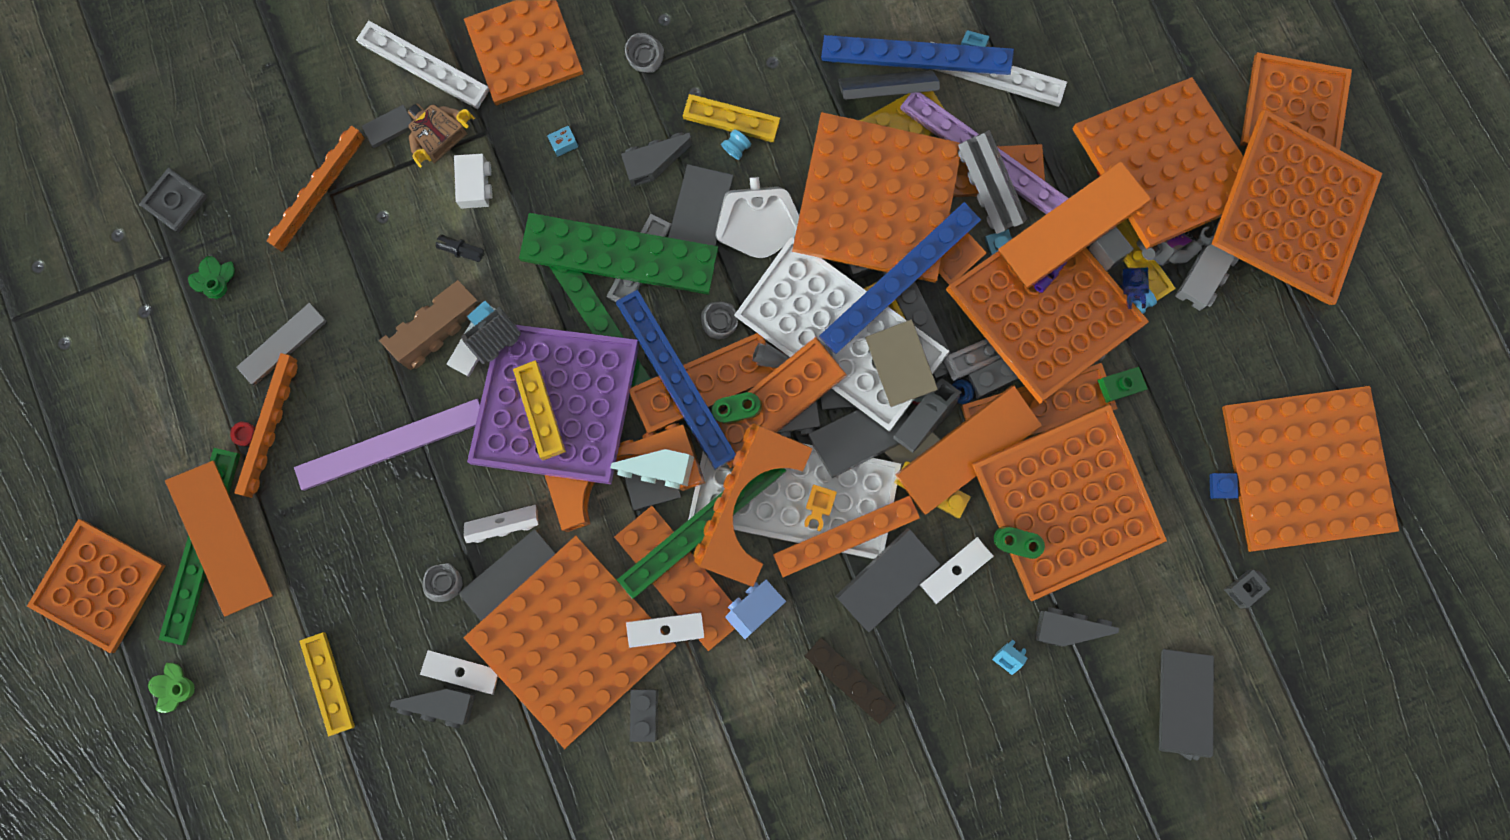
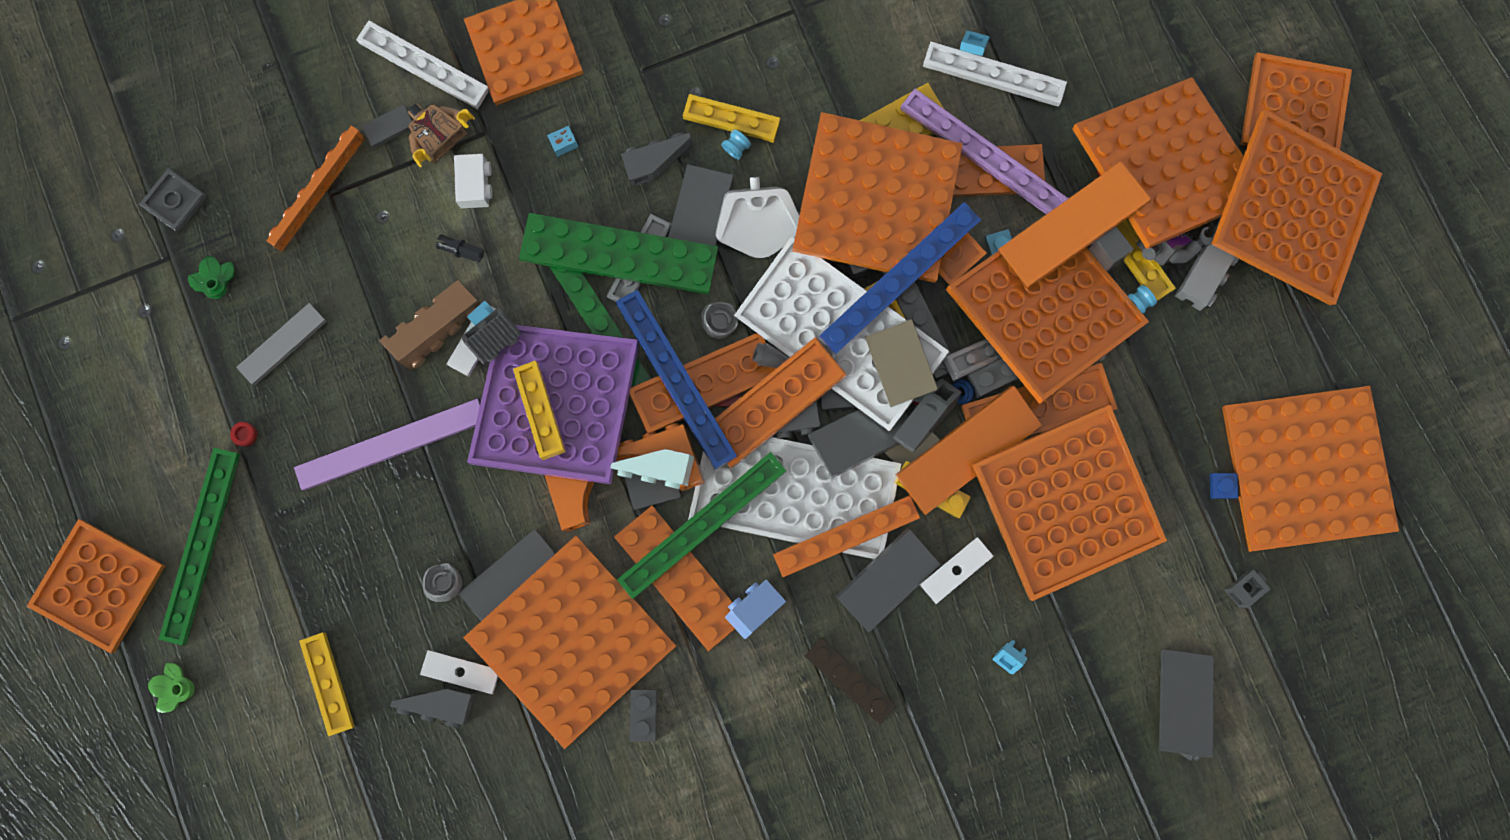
orange tile [165,461,273,617] -> none
orange plate [234,353,298,498] -> none
white tile [464,505,538,543] -> none
light grey hair [625,33,664,72] -> none
white tile [626,612,704,648] -> none
orange arch [694,423,813,587] -> none
green plate [712,392,762,424] -> none
light orange plate [804,484,837,532] -> none
blue plate [821,35,1014,75] -> none
dark grey tile [839,69,940,99] -> none
light grey brick [958,130,1028,234] -> none
green plate [994,526,1045,559] -> none
dark purple pin [1034,262,1067,293] -> none
dark grey slope [1034,607,1119,646] -> none
green plate [1097,367,1148,403] -> none
clear blue plate [1123,267,1149,309] -> none

